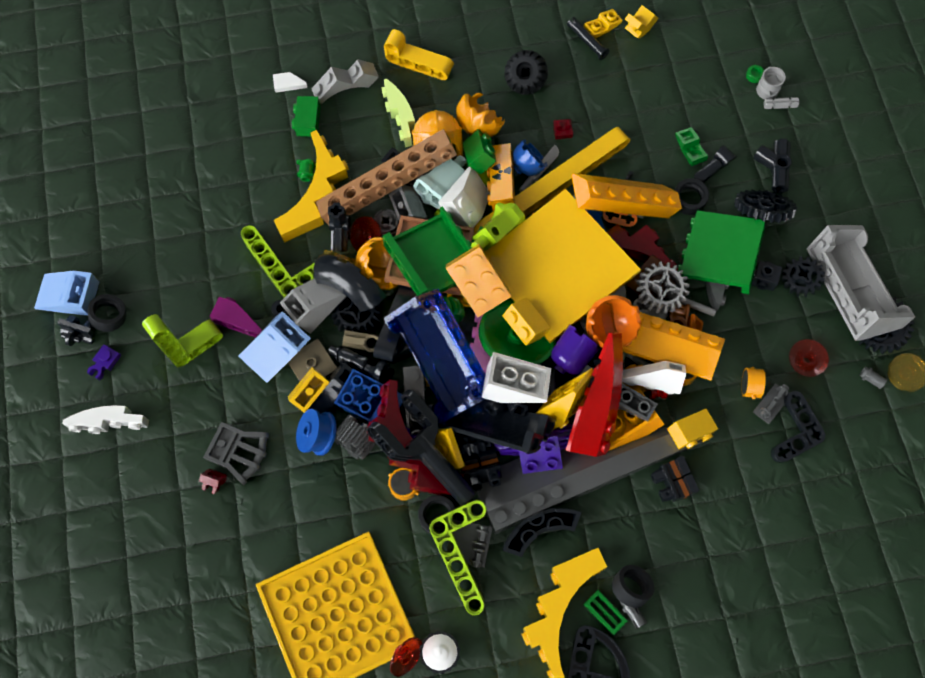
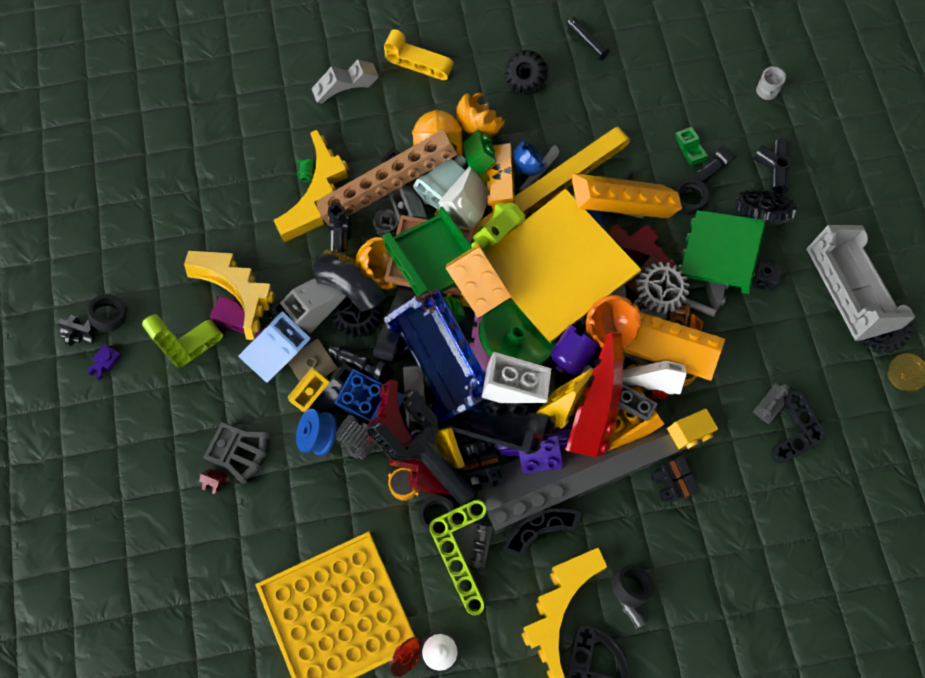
light blue slope [34,271,99,316] -> none
white slope [62,406,149,434] -> none
lime beam [241,226,315,298] -> none
white tile [273,72,307,93] -> none
green brick [292,96,321,137] -> none
dark tan piece [342,330,379,352] -> none
clear red dish [350,216,381,251] -> none
yellowish green slope [381,79,415,147] -> none
yellow brick [502,298,551,346] -> none
dark red tile [553,119,573,139] -> none
green tile [583,590,628,636] -> none
yellow slope [584,9,623,38] -> none
orange beam [603,211,637,227] -> none
yellow brick [625,5,659,39] -> none
light orange piece [741,367,766,399] -> none
green tile [746,65,764,83] -> none
light grey axle [763,97,799,109] -> none
black gear [782,256,825,297] -> none
clear red dish [789,339,829,377] -> none
dark grey pin [859,366,887,389] -> none
none -> yellow arch [184,251,275,340]

